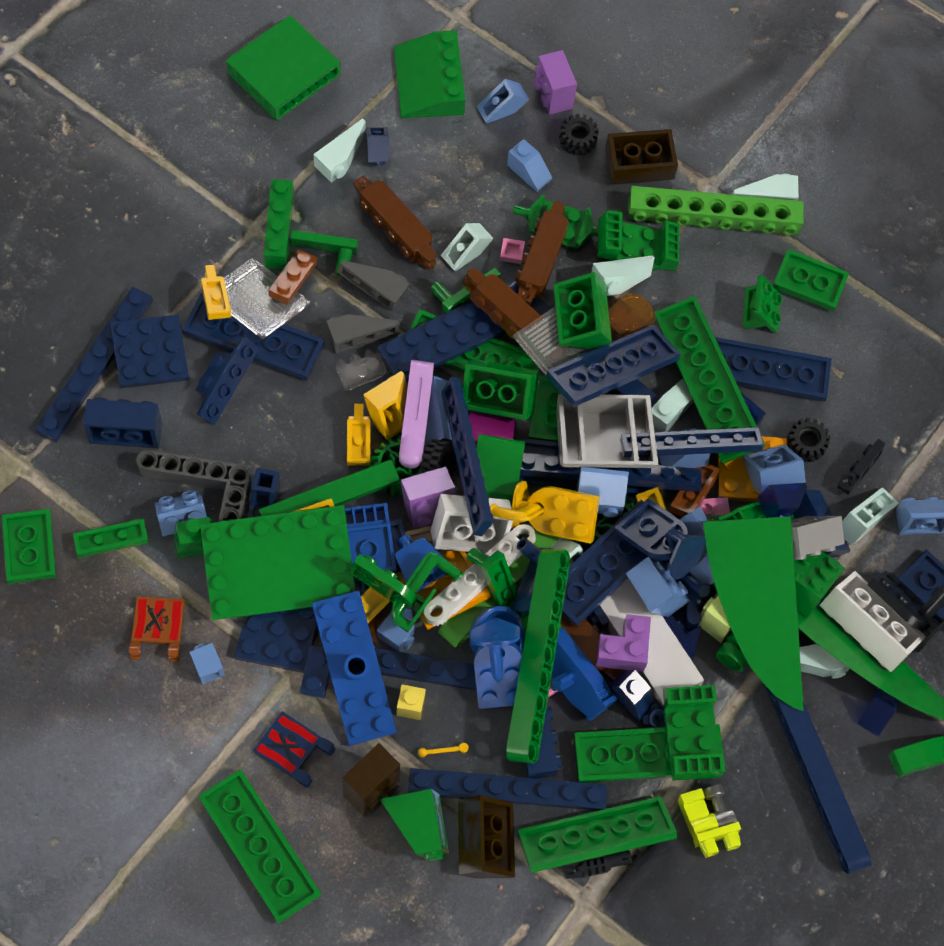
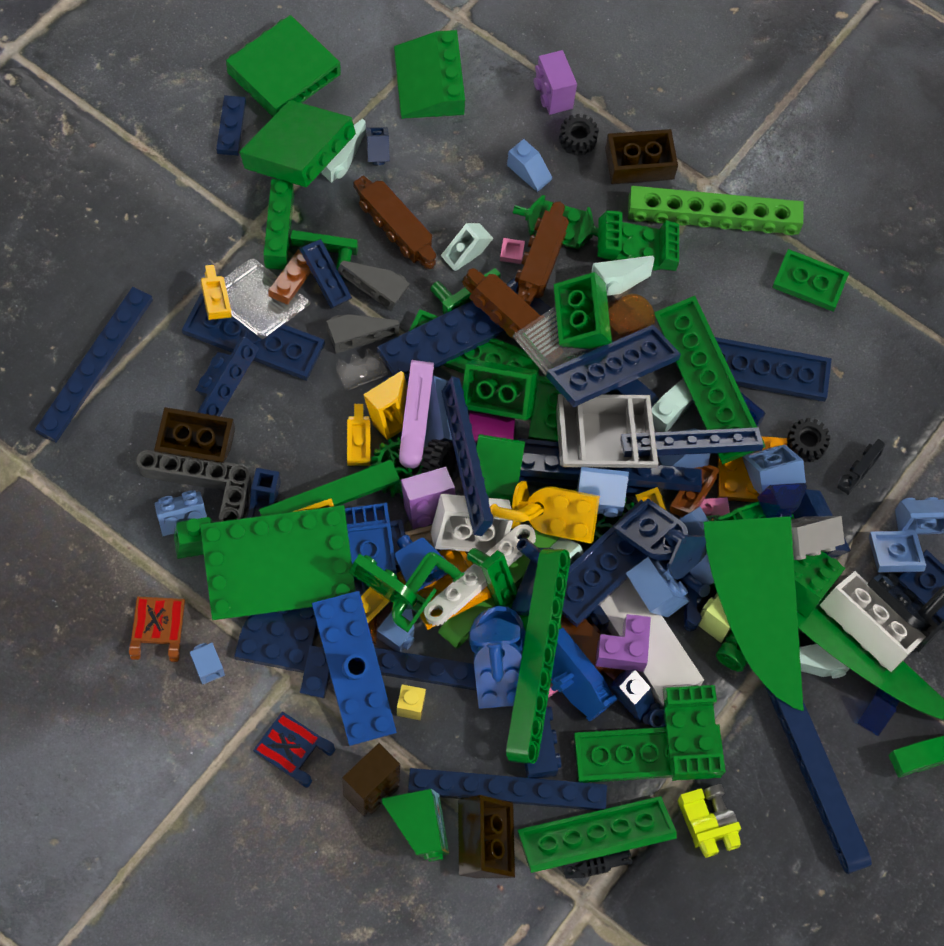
green plate [2,509,57,584] -> none
green plate [73,518,149,558] -> none
dark blue brick [83,397,162,449] -> none
dark blue plate [110,315,189,388] -> none
green plate [198,769,322,924] -> none
yellow hinge [418,743,469,758] -> none
medium blue slope [477,79,529,123] -> none
clear blue slope [664,615,701,661] -> none
light aqua slope [733,174,799,201] -> none
green bracket [742,275,782,333] -> none
light aqua slope [842,487,899,546] -> none
none -> dark brown slope [154,407,235,463]
none -> dark blue plate [217,95,246,156]
none -> green brick [239,100,356,188]
none -> dark blue plate [300,239,352,309]
none -> medium blue plate [869,531,926,572]

